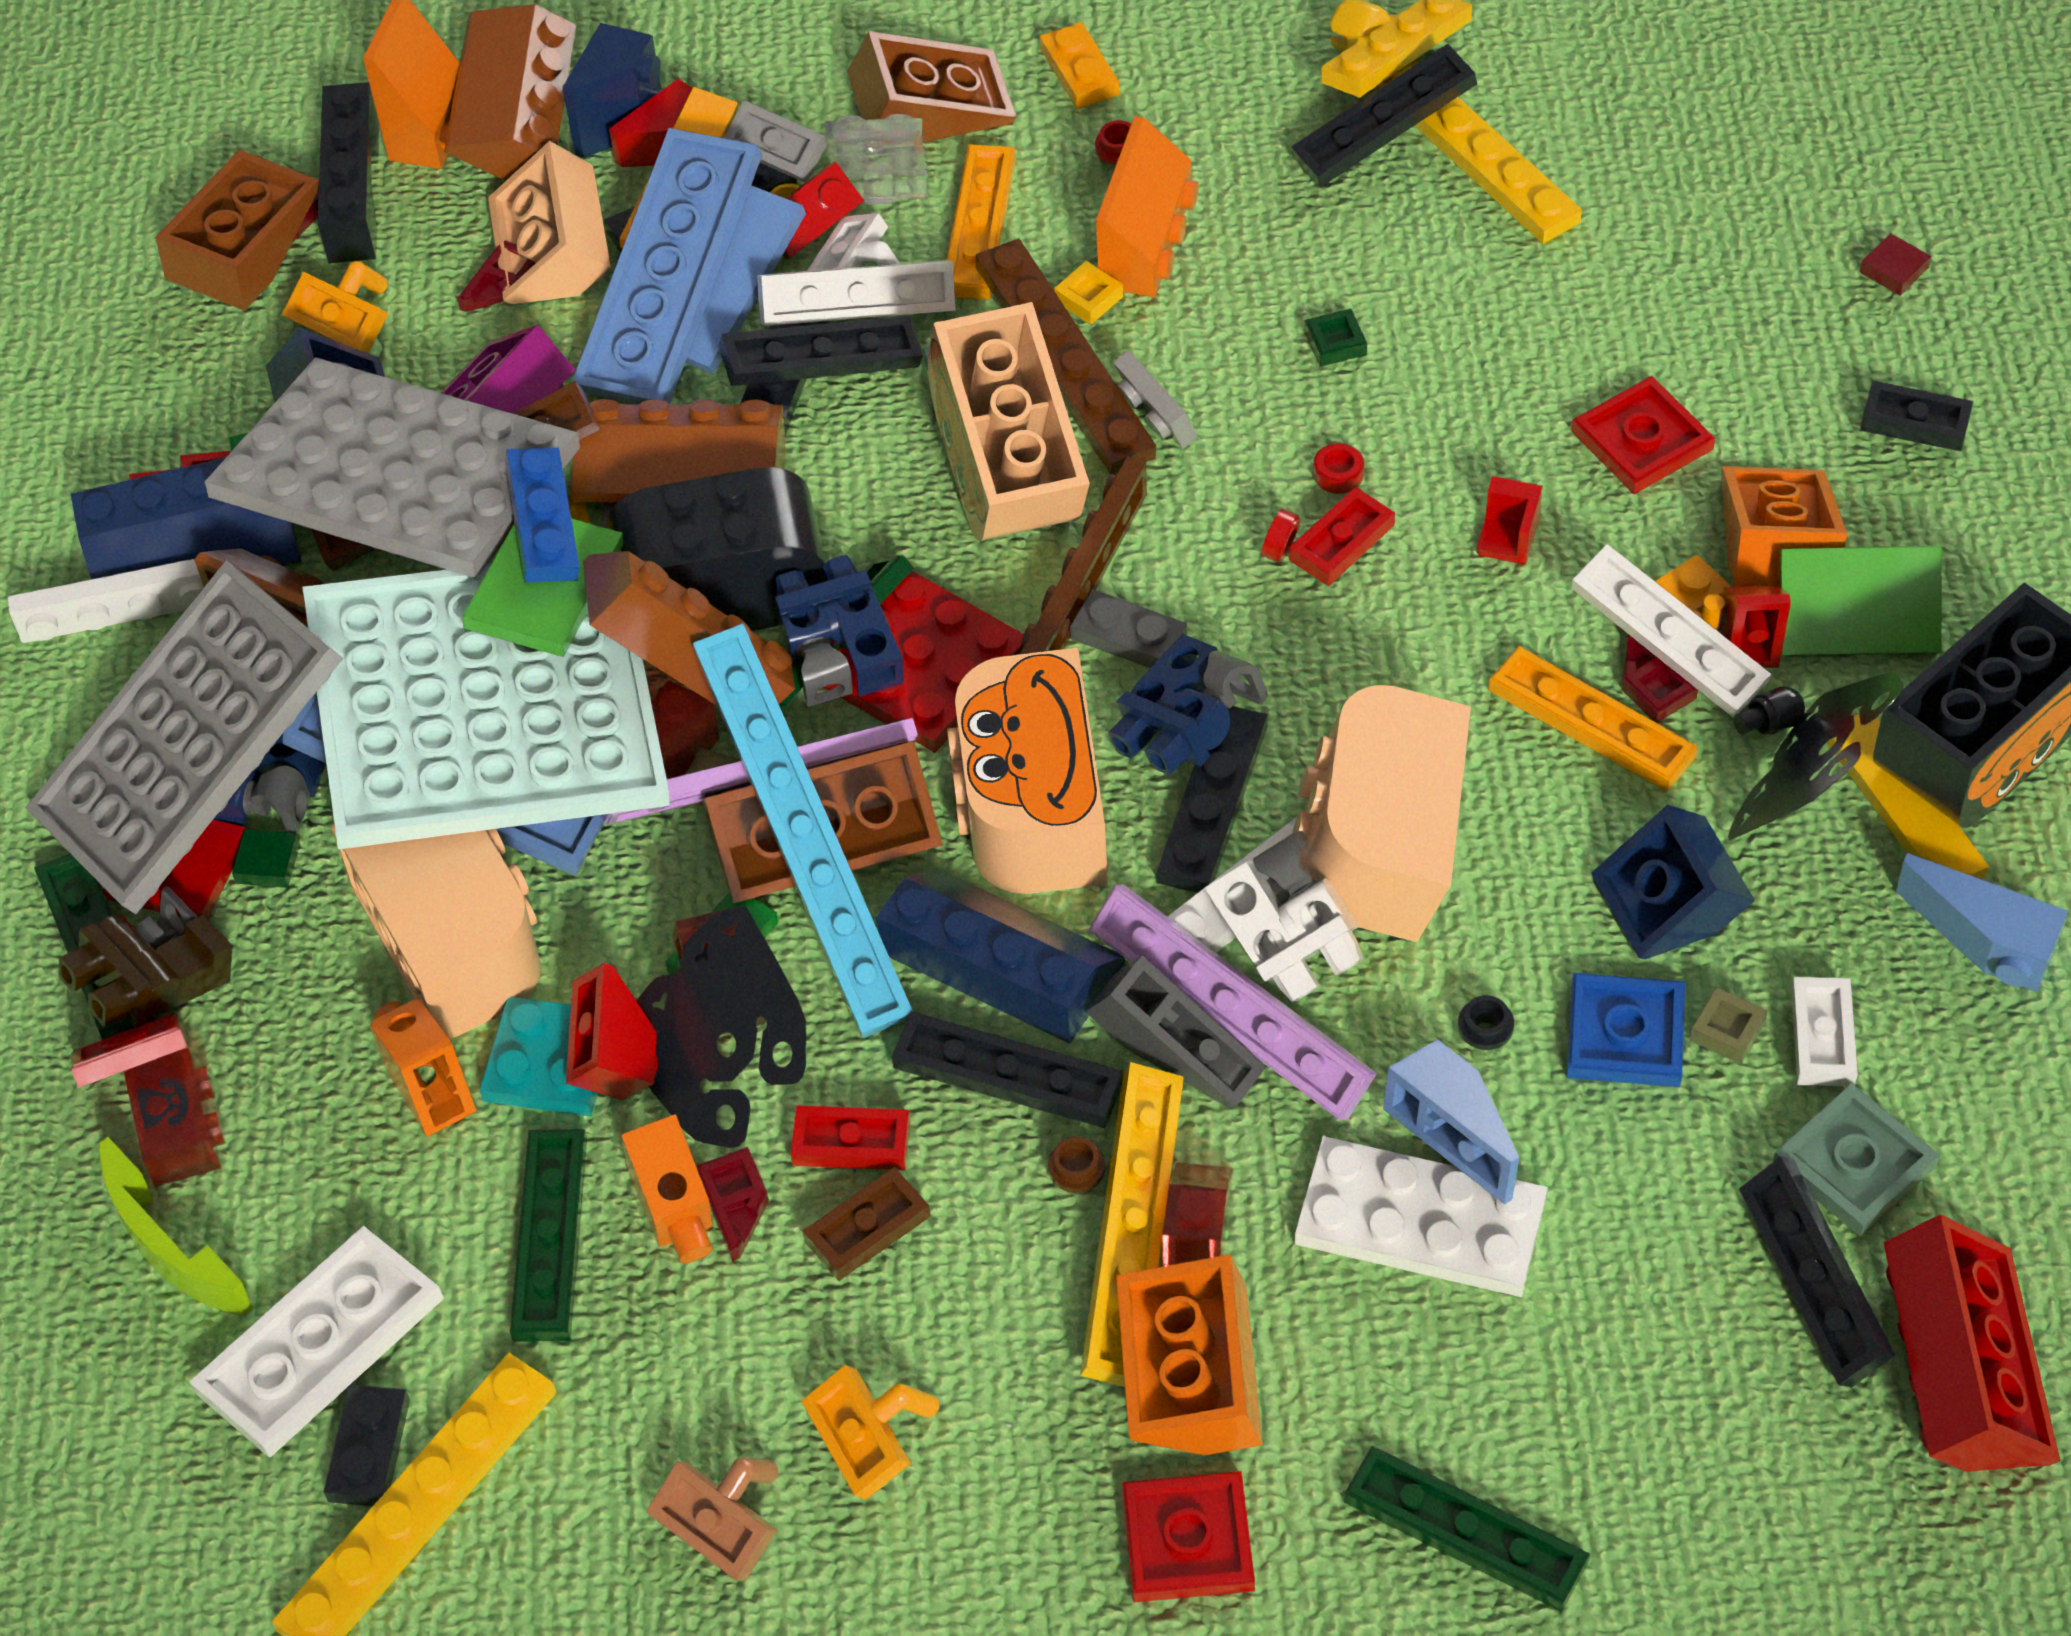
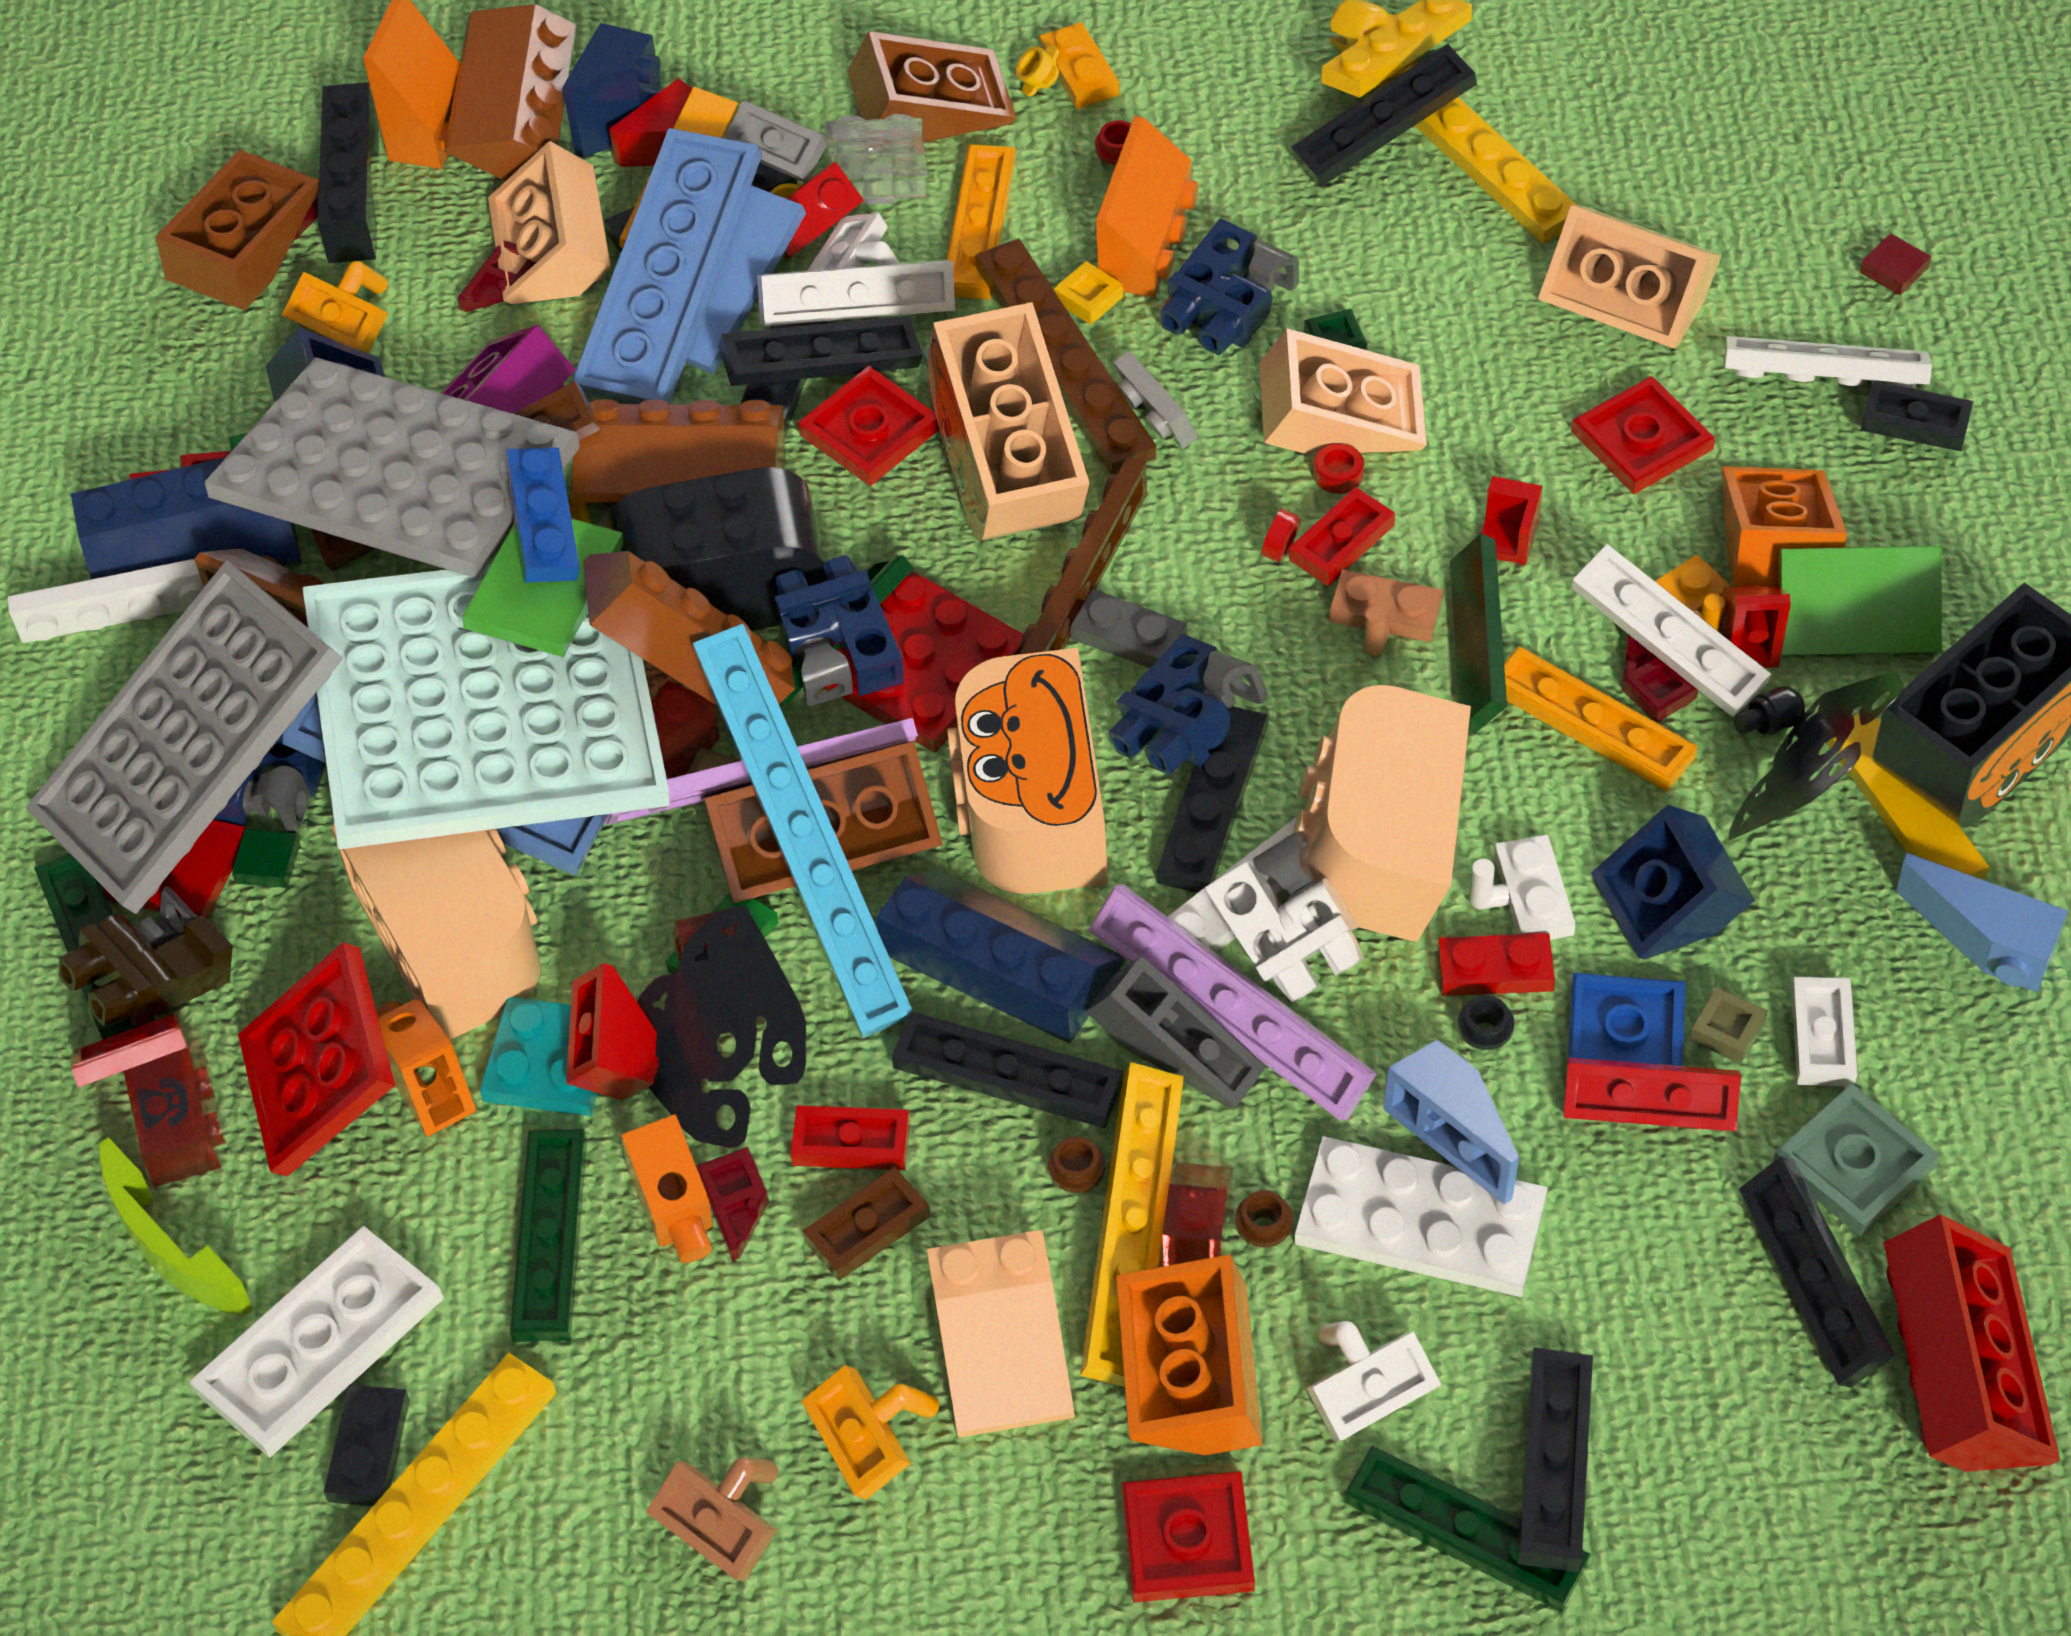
none -> red plate [238,942,395,1177]
none -> red plate [798,366,940,486]
none -> light nougat slope [927,1230,1075,1438]
none -> yellow plate [1016,45,1059,97]
none -> dark blue hips [1160,218,1299,356]
none -> reddish brown plate [1235,1191,1293,1248]
none -> light nougat slope [1259,328,1427,455]
none -> white plate [1307,1321,1441,1441]
none -> nougat plate [1330,570,1444,656]
none -> red plate [1438,933,1555,996]
none -> dark green tile [1450,533,1507,733]
none -> white plate [1470,834,1576,940]
none -> black plate [1517,1347,1593,1572]
none -> light nougat slope [1538,205,1721,349]
none -> red plate [1563,1057,1741,1131]
none -> white plate [1724,336,1932,389]

